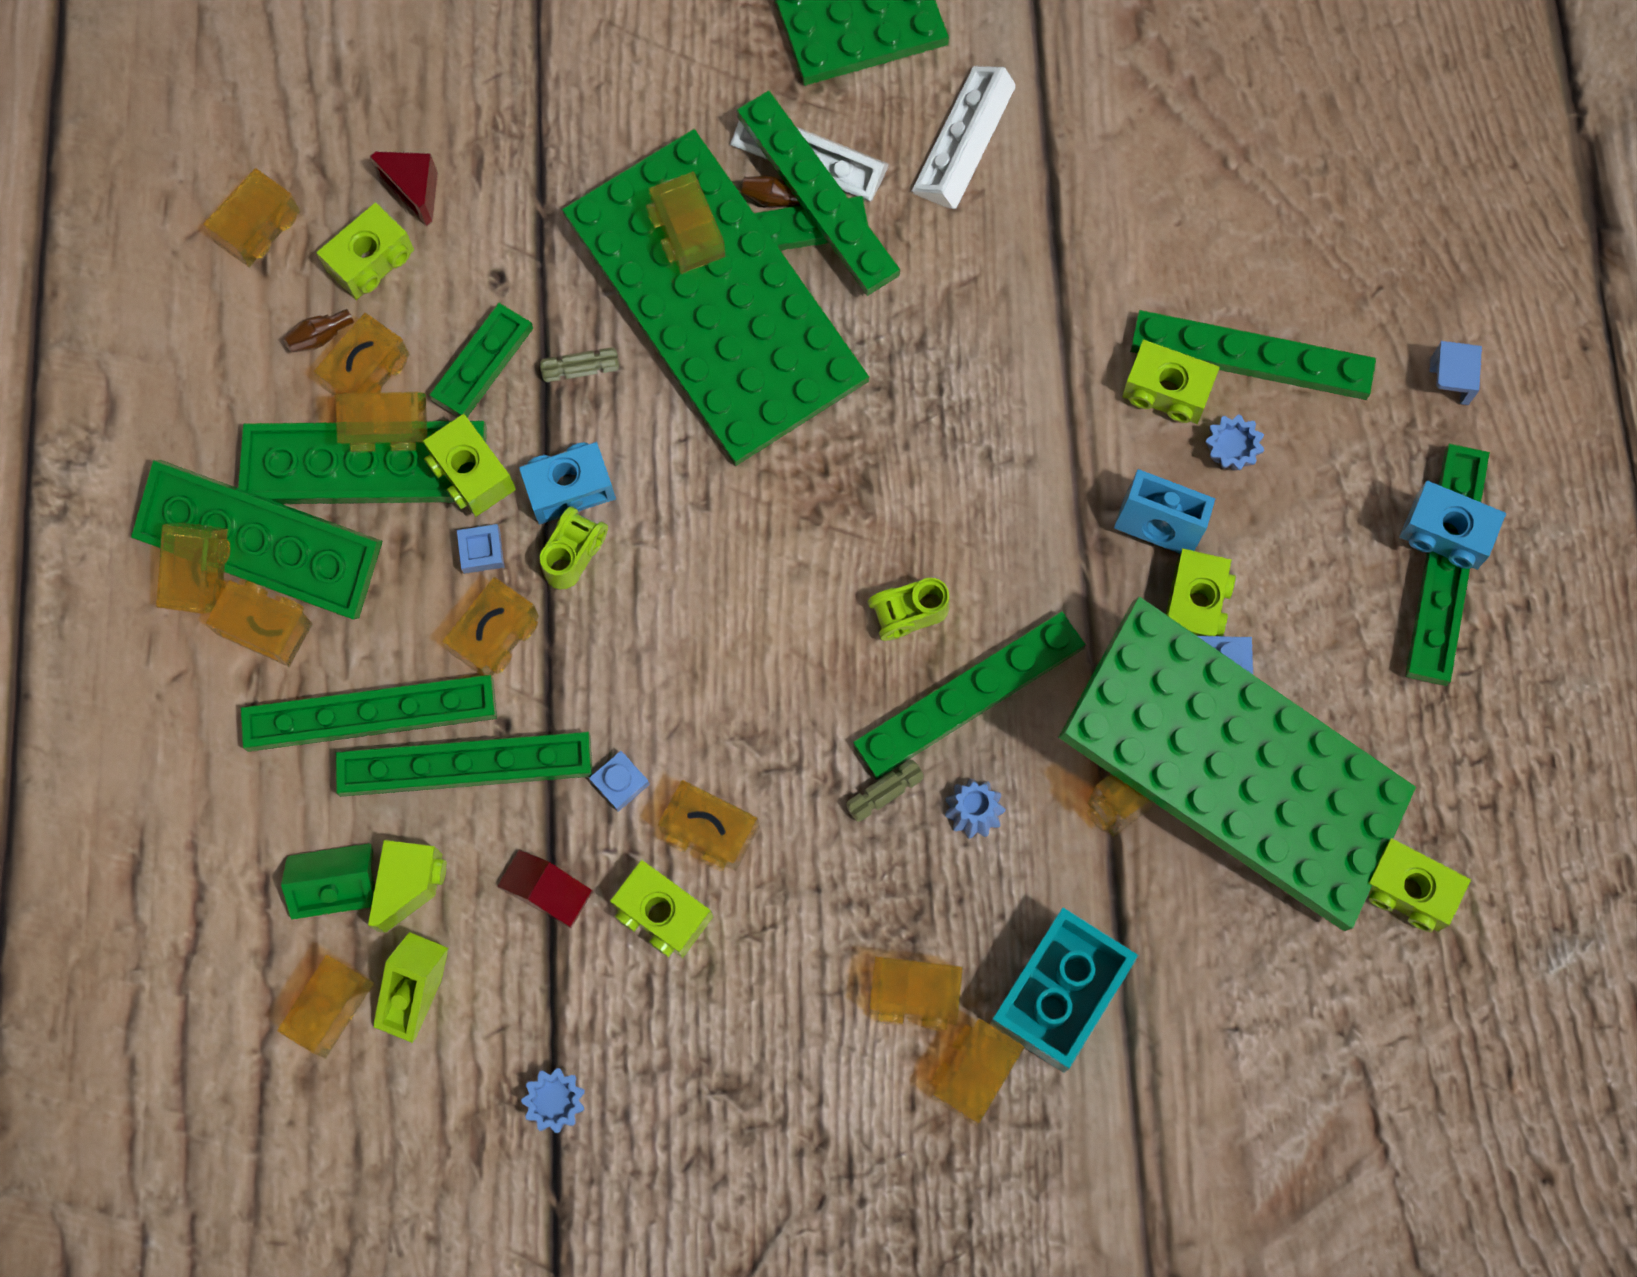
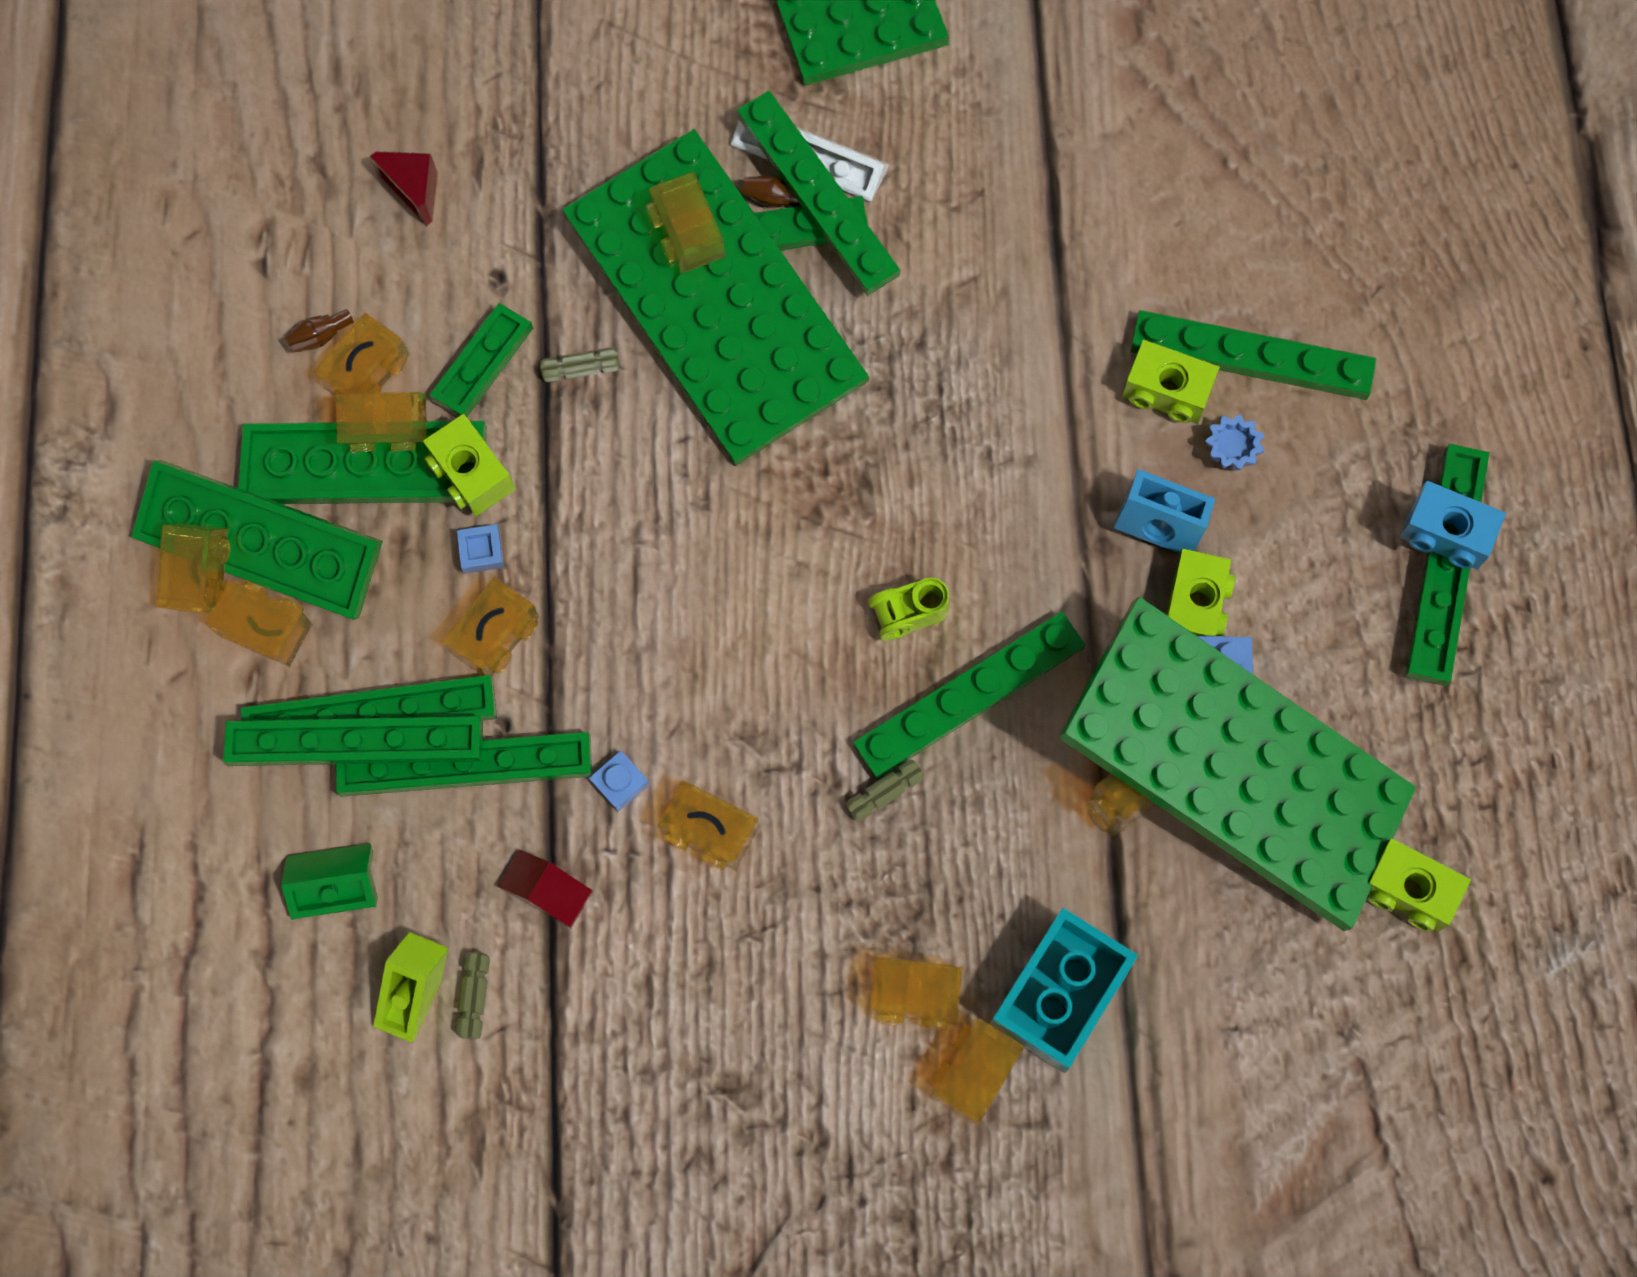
clear yellow brick [203,168,300,267] -> none
clear yellow brick [277,954,374,1058] -> none
lime brick [316,202,414,300] -> none
lime slope [368,840,447,933] -> none
dark azure brick [519,442,616,525] -> none
medium blue piece [521,1068,585,1133] -> none
lime piece [540,506,608,590] -> none
lime brick [610,860,713,958] -> none
white slope [912,66,1015,209] -> none
medium blue piece [945,778,1006,839] -> none
medium blue panel [1430,341,1482,405] -> none
none -> green plate [223,716,483,766]
none -> olive axle [456,952,490,1039]

